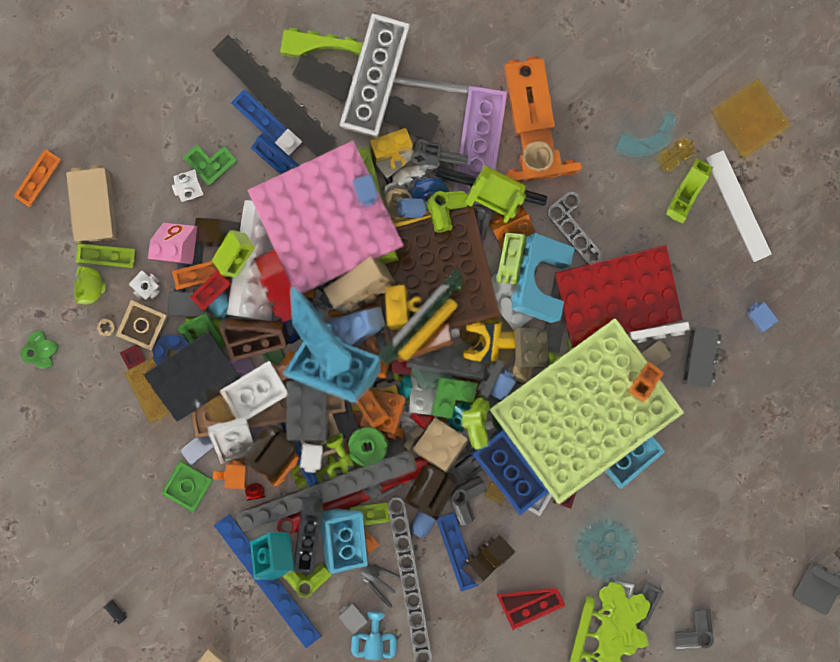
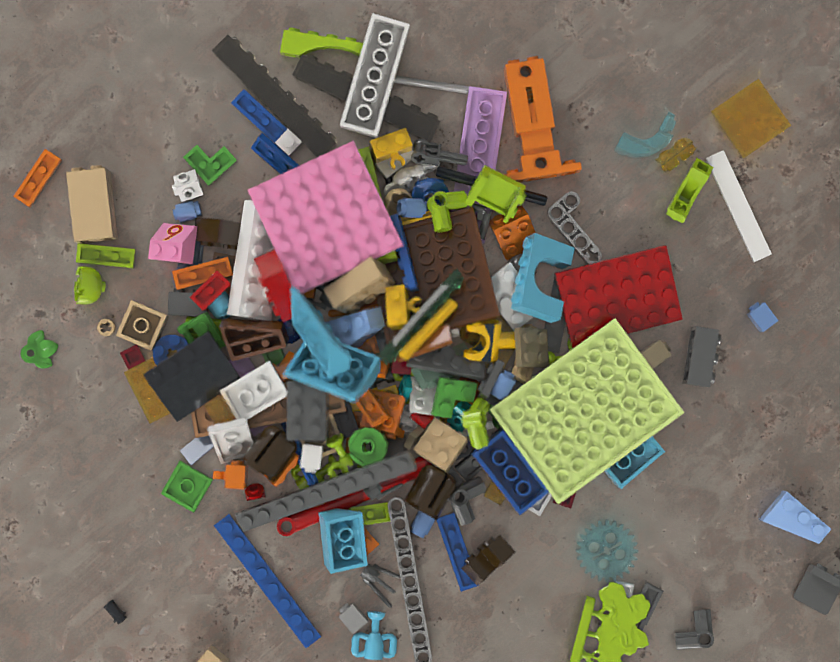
white brick [129,270,161,301] -> none
lime brick [212,230,255,277] -> none
teal brick [250,532,294,580] -> none
lime piece [283,563,332,597] -> none
black brick [294,497,323,573] -> none
medium blue brick [352,174,378,207] -> none
red wedge [496,588,565,631] -> none
lime hinge [497,233,526,284] -> none
tan hair [523,141,554,171] -> none
white plate [627,322,690,343] -> none
orange brick [627,362,664,403] -> none
none -> medium blue brick [173,200,202,223]
none -> blue plate [390,214,419,292]
none -> light blue wedge [759,490,831,544]

